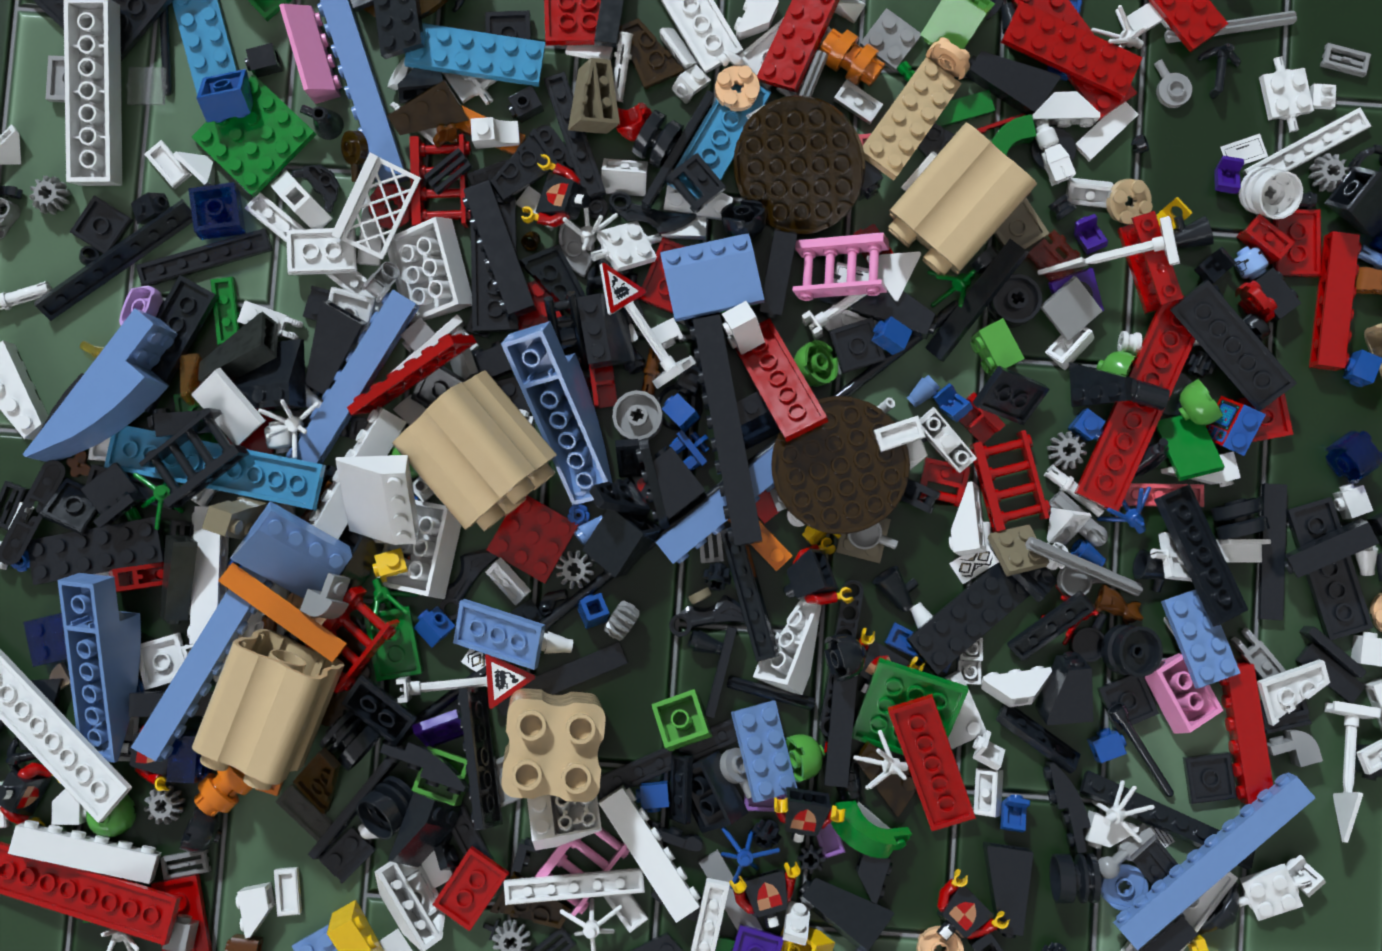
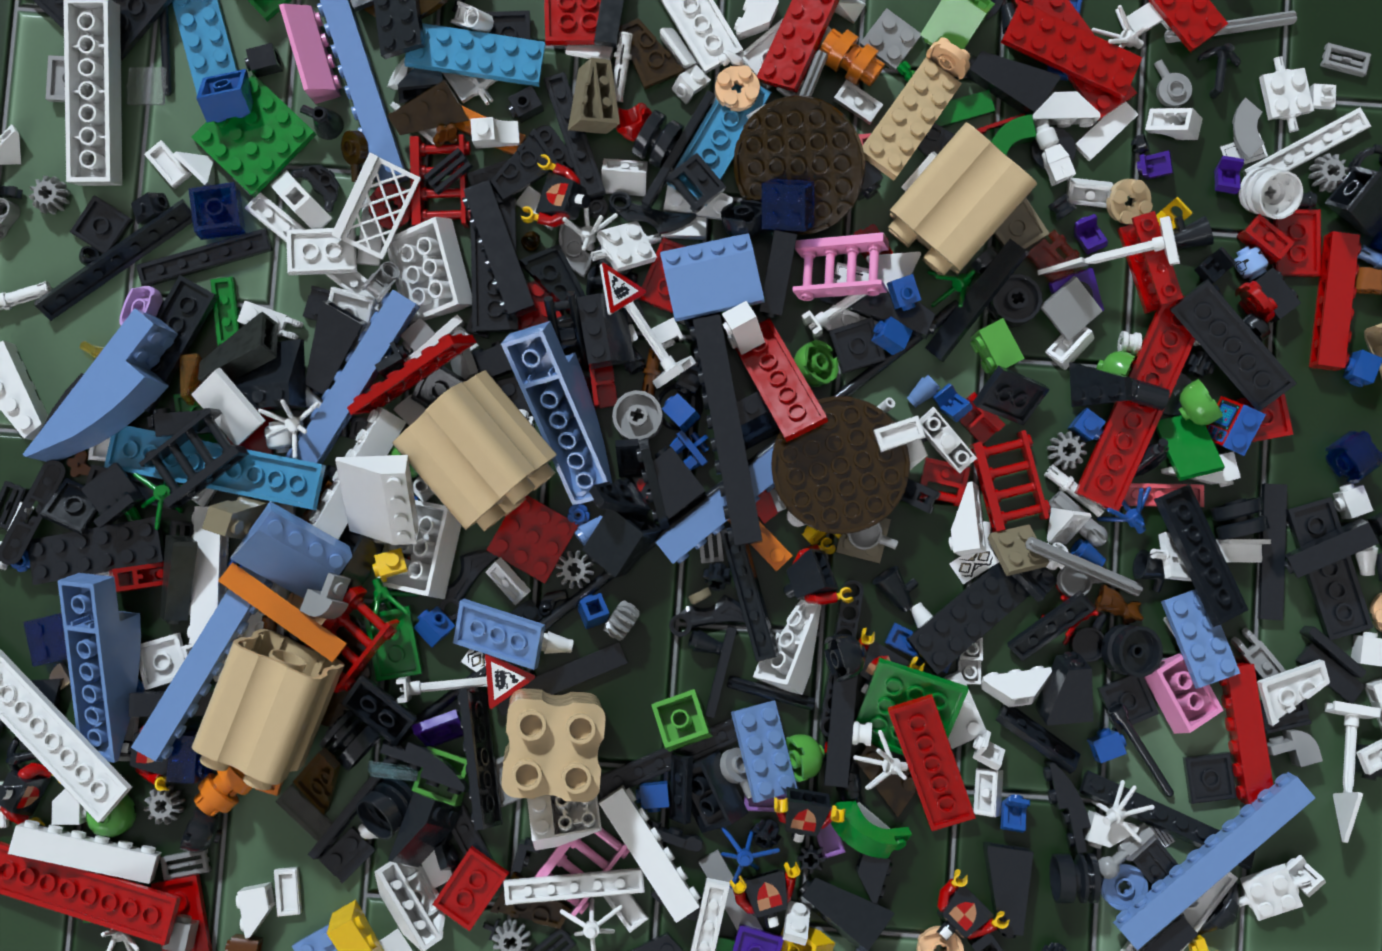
none -> clear light blue tile [367,761,418,781]
none -> black bracket [375,341,409,379]
none -> white piece [450,1,494,33]
none -> clear blue brick [762,179,814,232]
none -> white wheel [852,721,872,746]
none -> blue brick [886,274,921,311]
none -> dark purple bracket [1137,150,1174,180]
none -> white arch [1145,108,1203,140]
none -> light grey tile [1232,98,1265,160]

